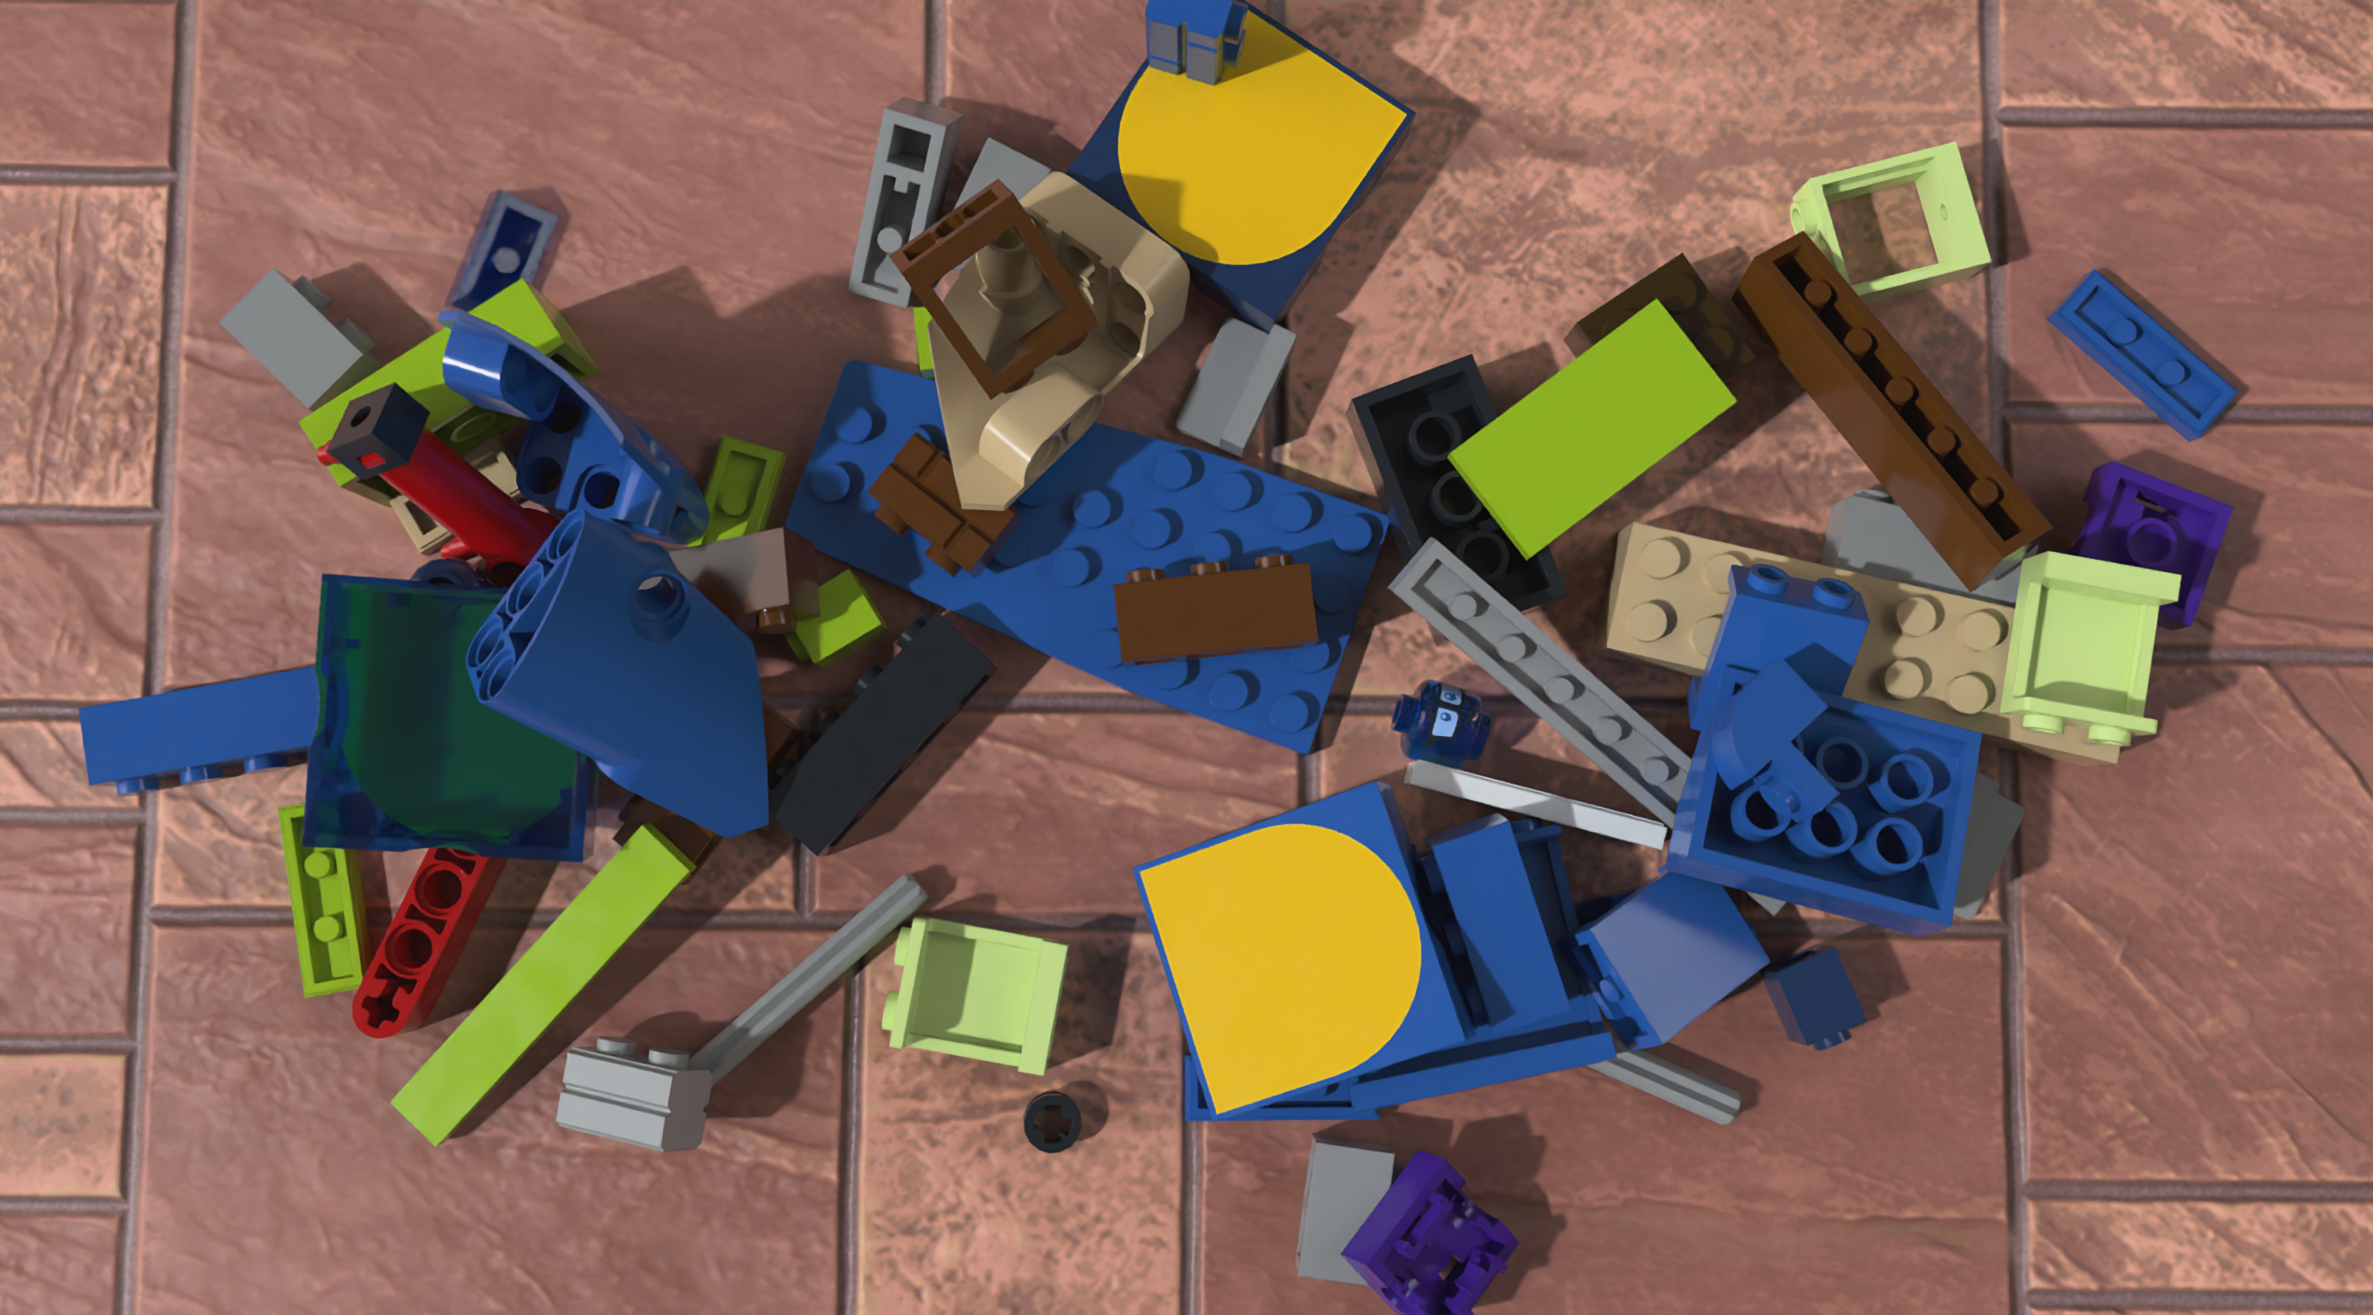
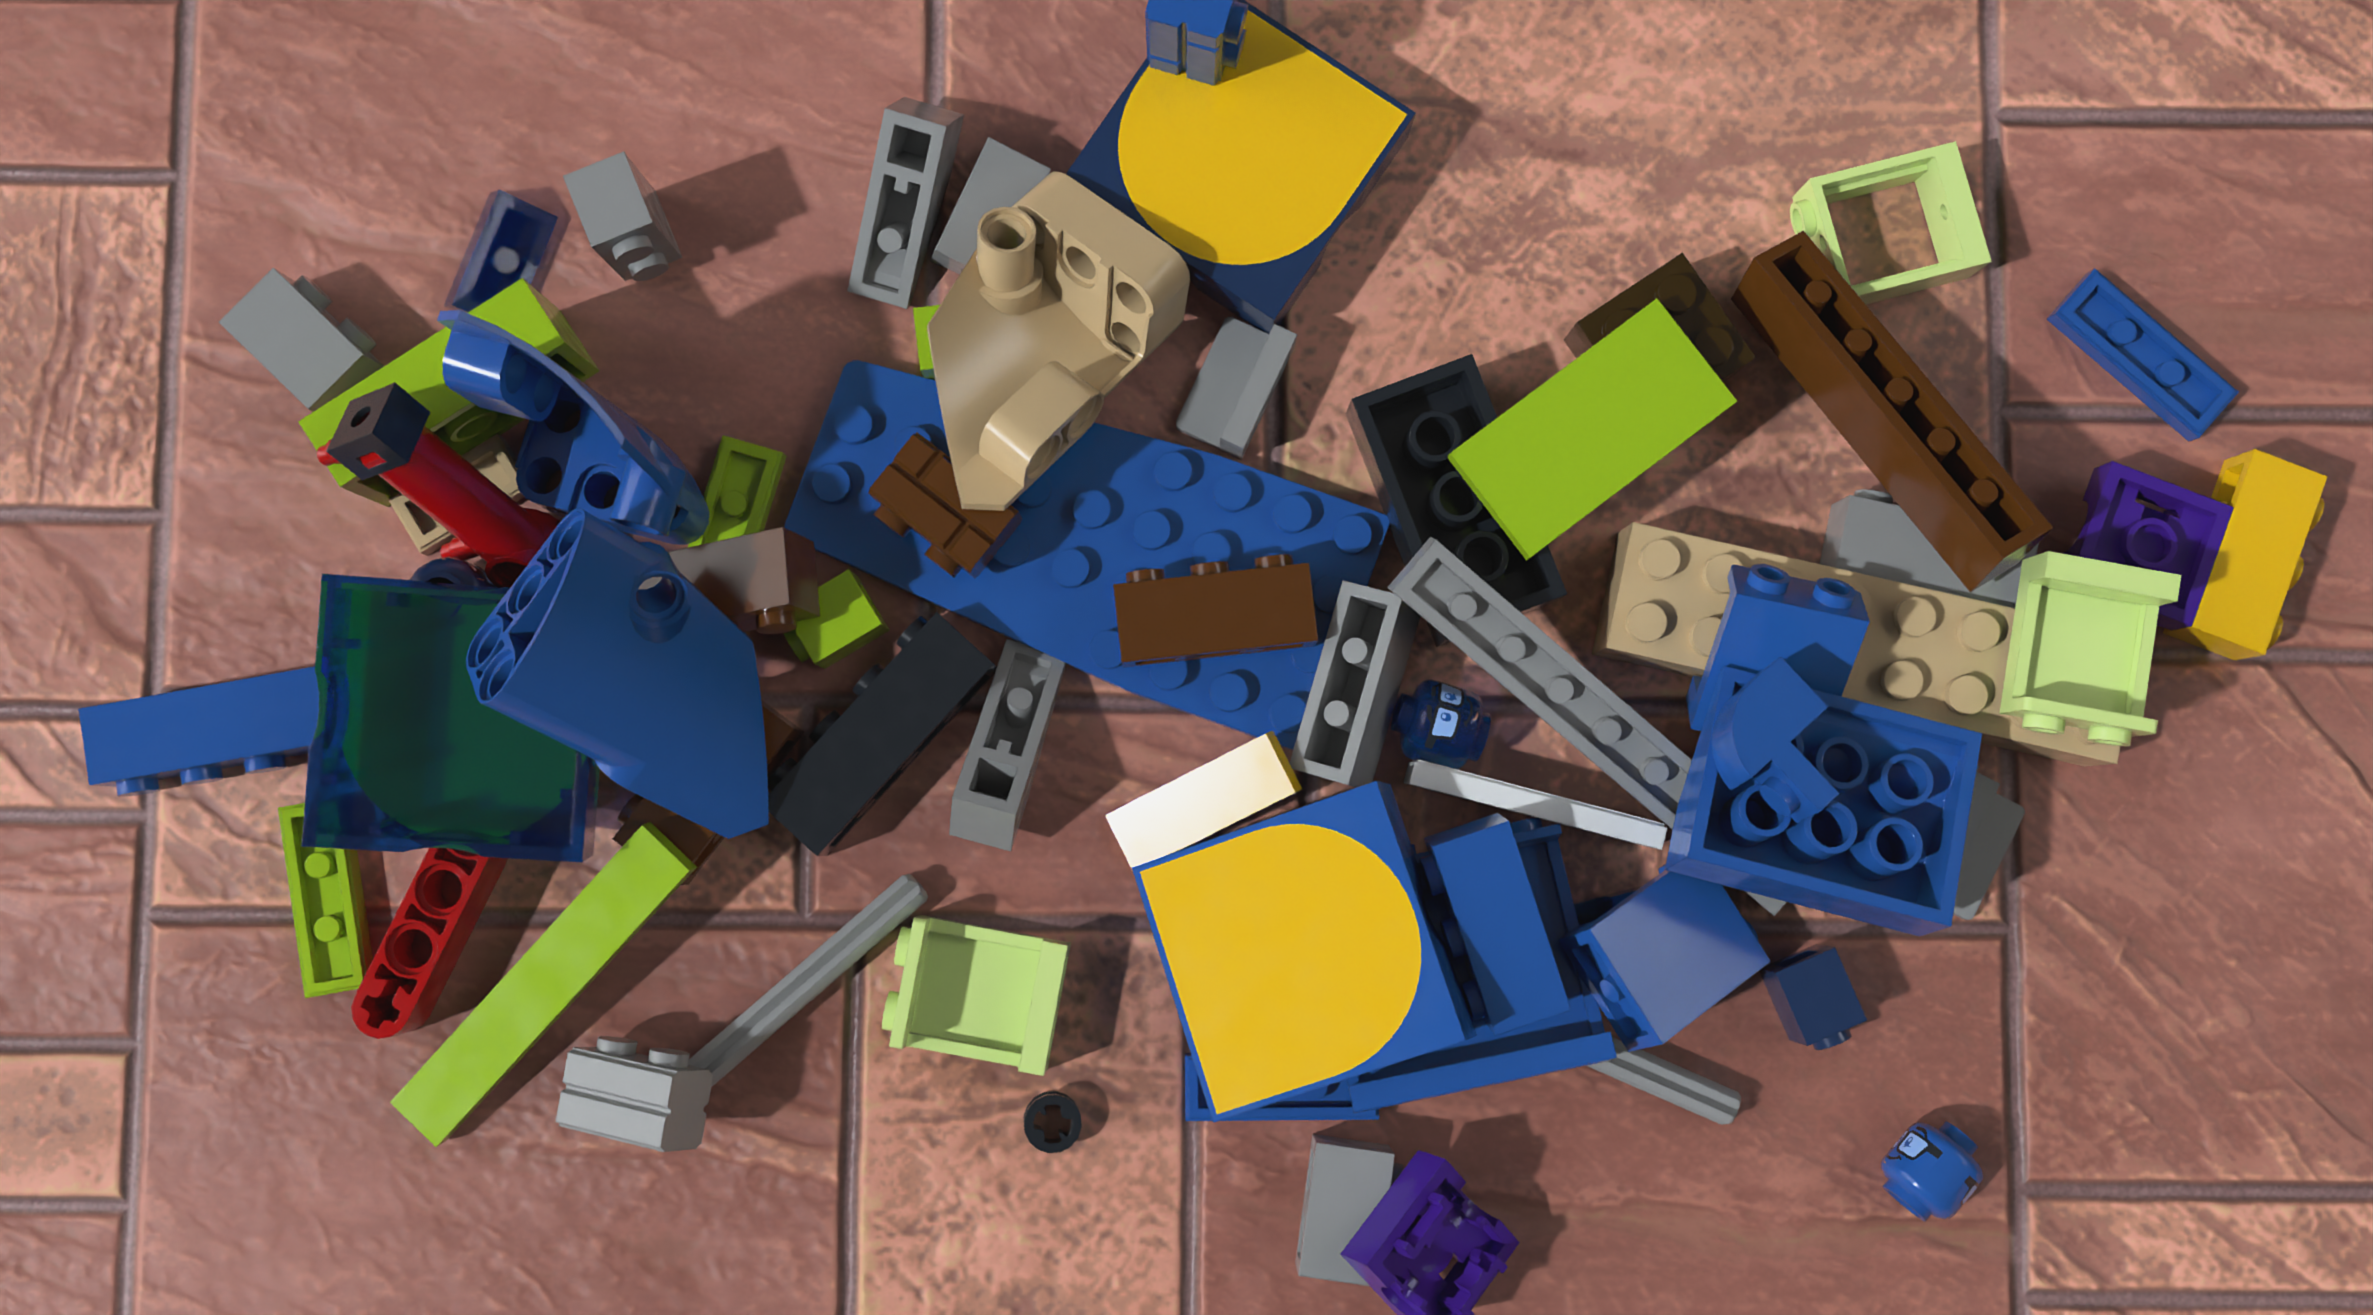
reddish brown window [889,178,1099,400] -> none
none -> light grey brick [563,151,683,281]
none -> light grey slope [949,639,1066,852]
none -> tile [1105,731,1302,871]
none -> light grey brick [1290,580,1420,788]
none -> blue head [1881,1121,1983,1222]
none -> yellow brick [2163,449,2328,660]

